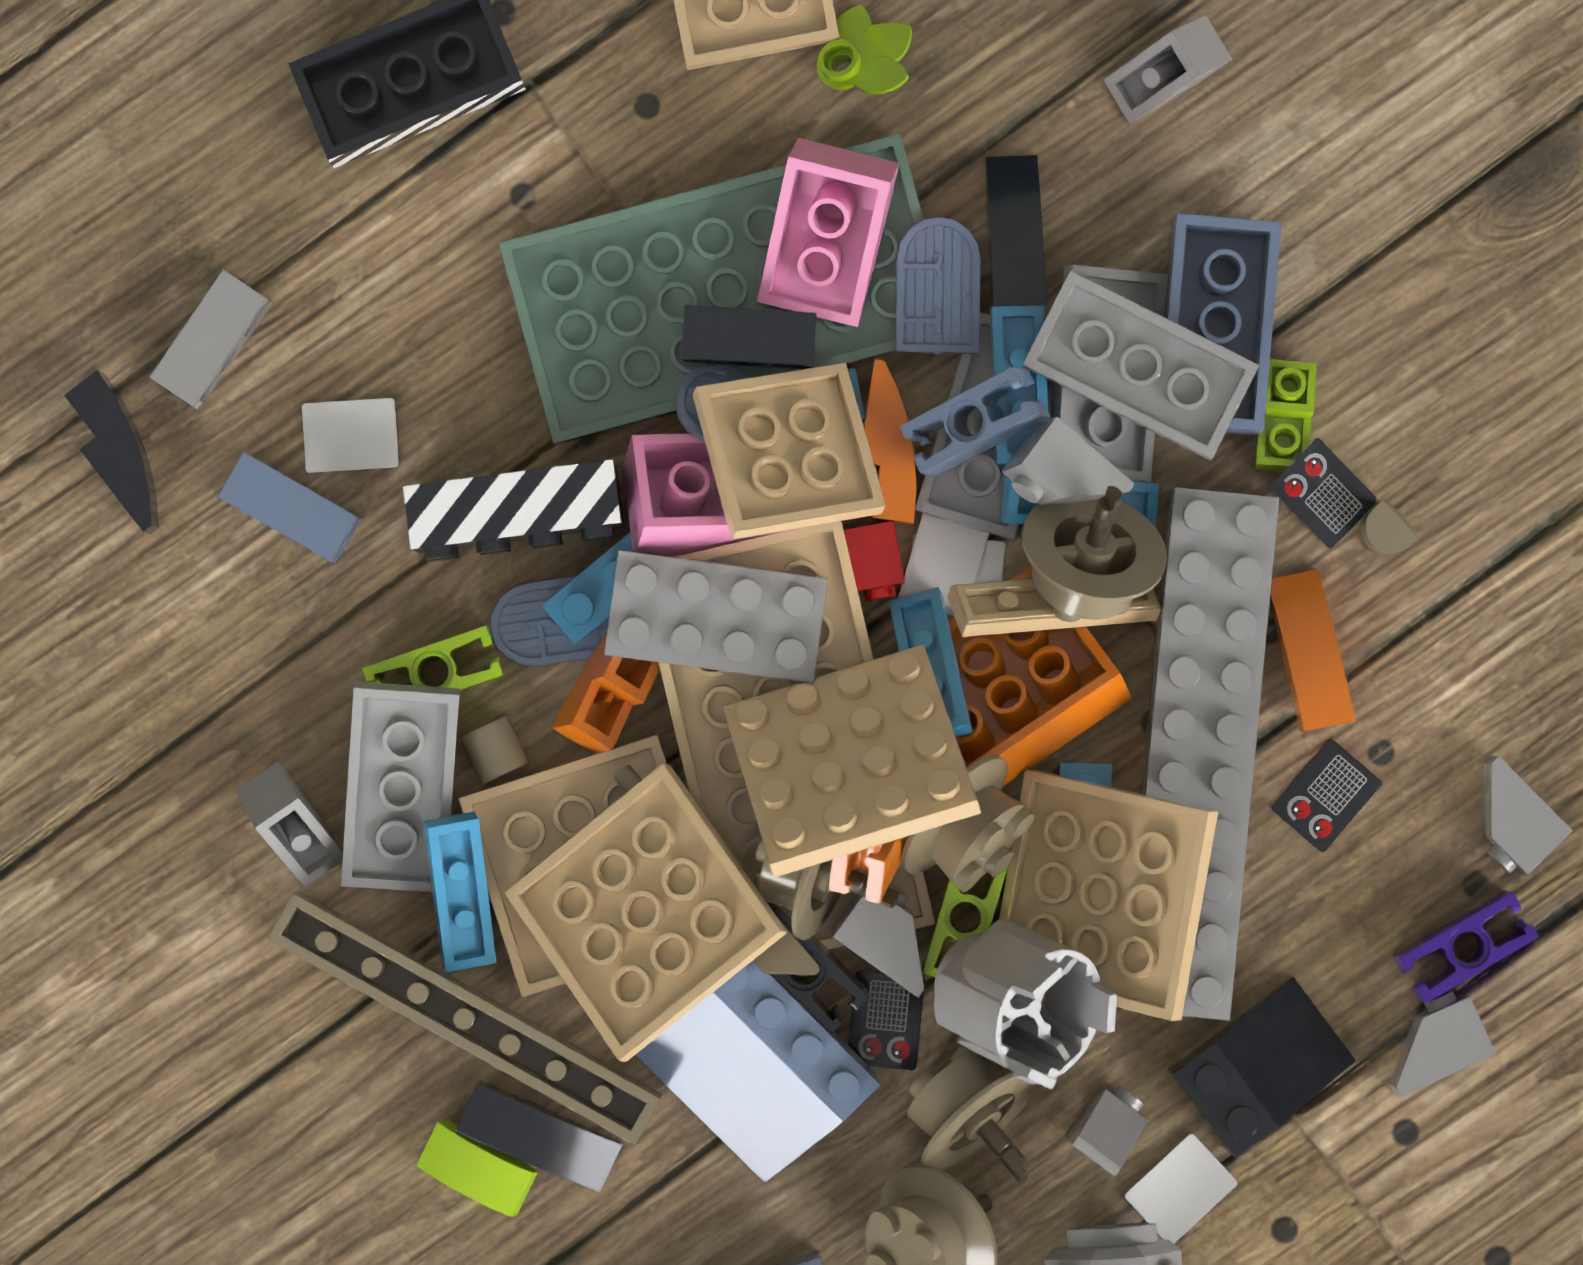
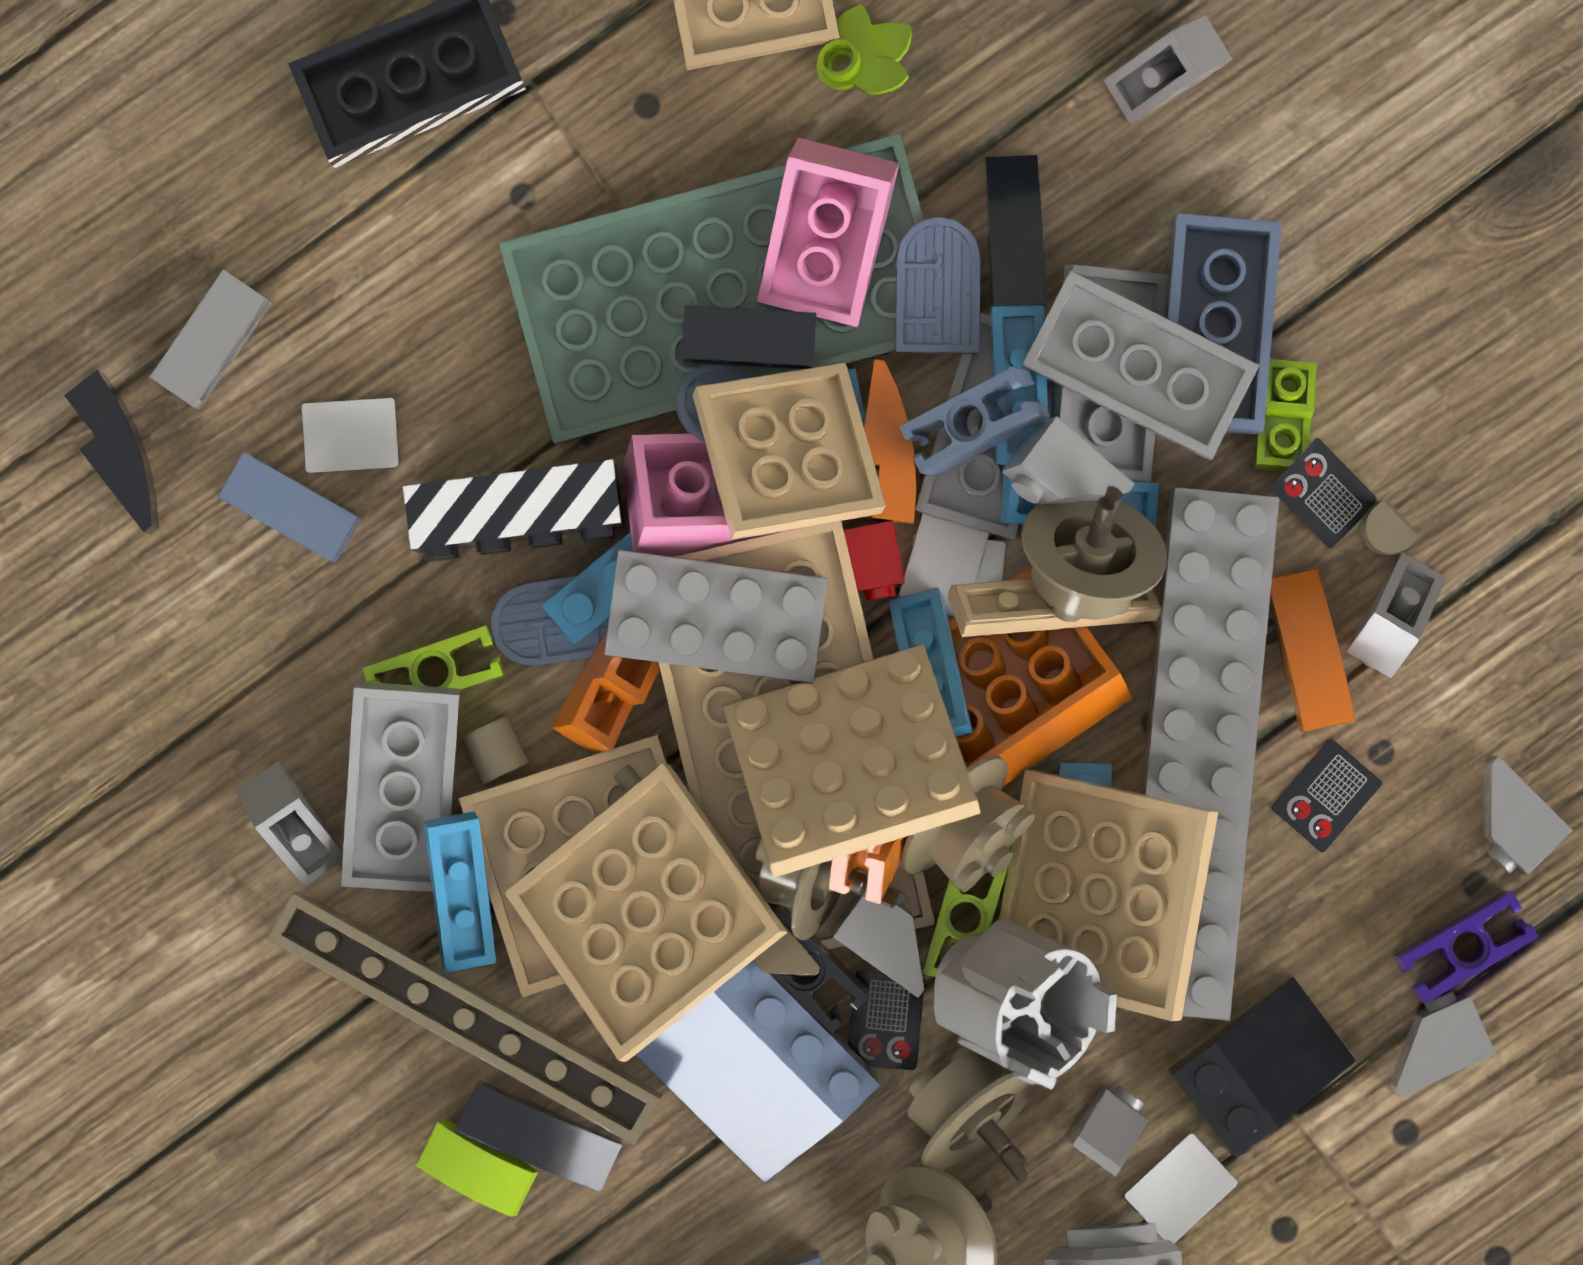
none -> light grey slope [1346,552,1447,678]

